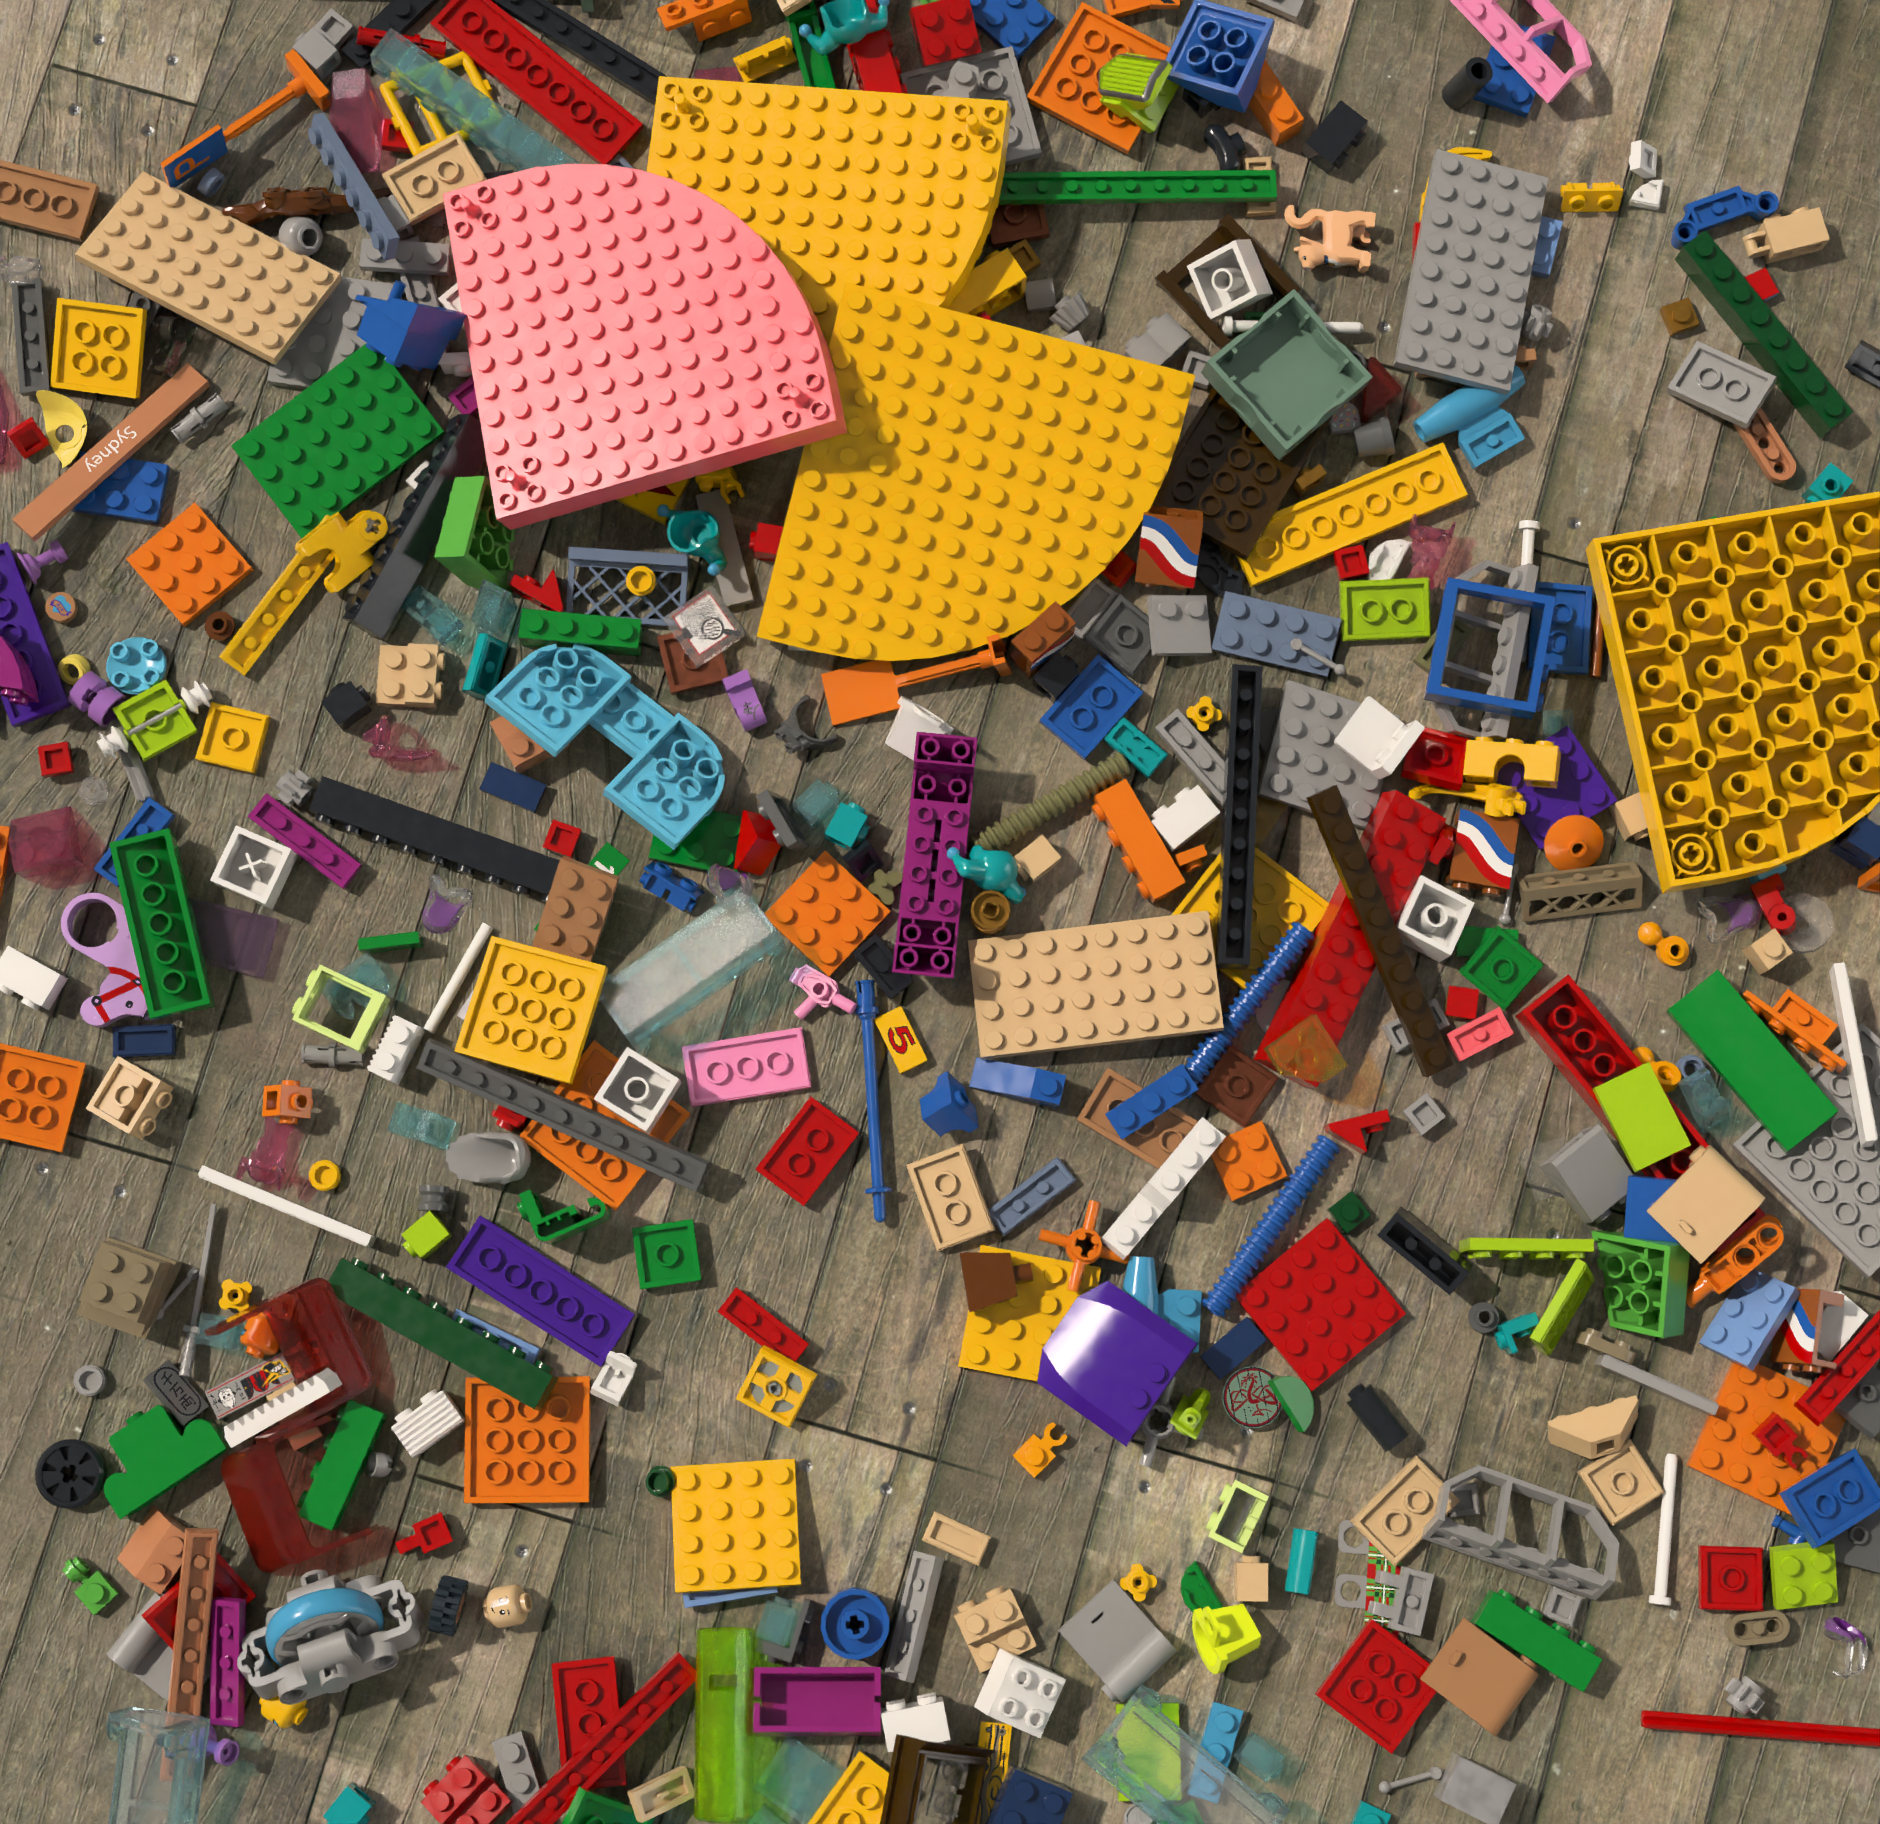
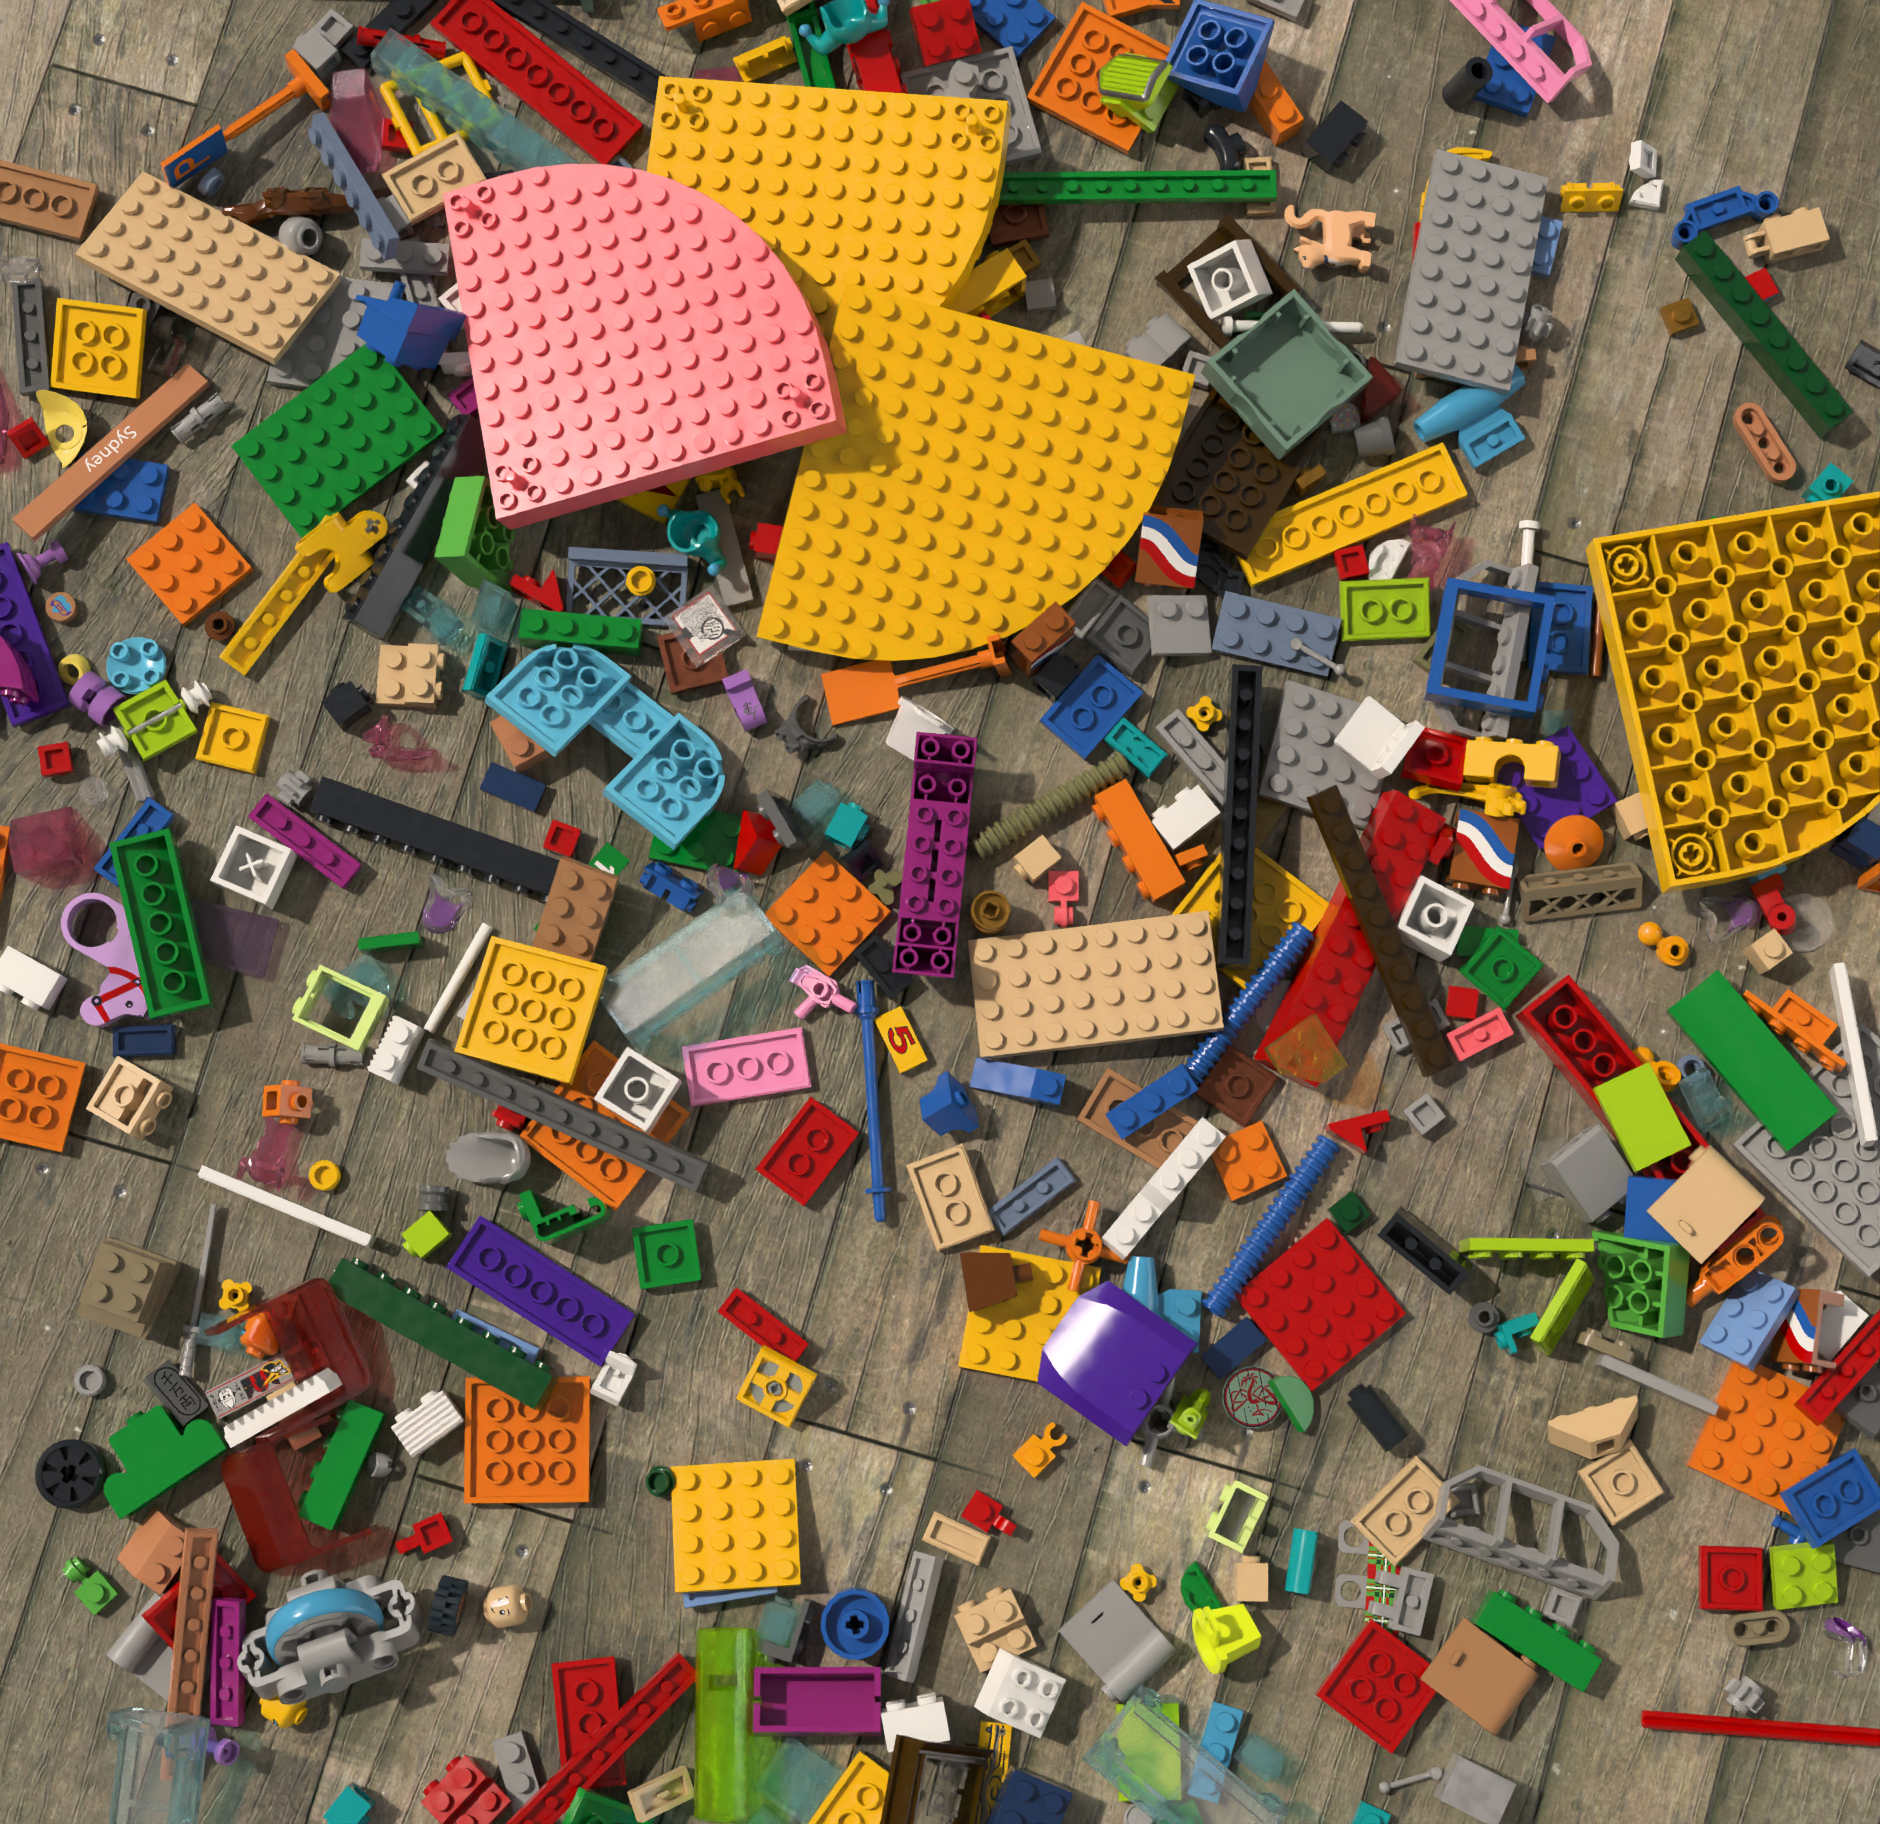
light grey hinge [156,1267,200,1319] -> none
clear light blue slope [387,1102,456,1150] -> none
teal piece [947,845,1026,904] -> none
light grey piece [1049,291,1090,331] -> none
white bar [1649,1454,1678,1606] -> none
light grey plate [1667,341,1776,429] -> none
red plate [1751,1412,1809,1469] -> none
none -> red plate [961,1490,1017,1537]
none -> coral plate [1048,871,1079,928]

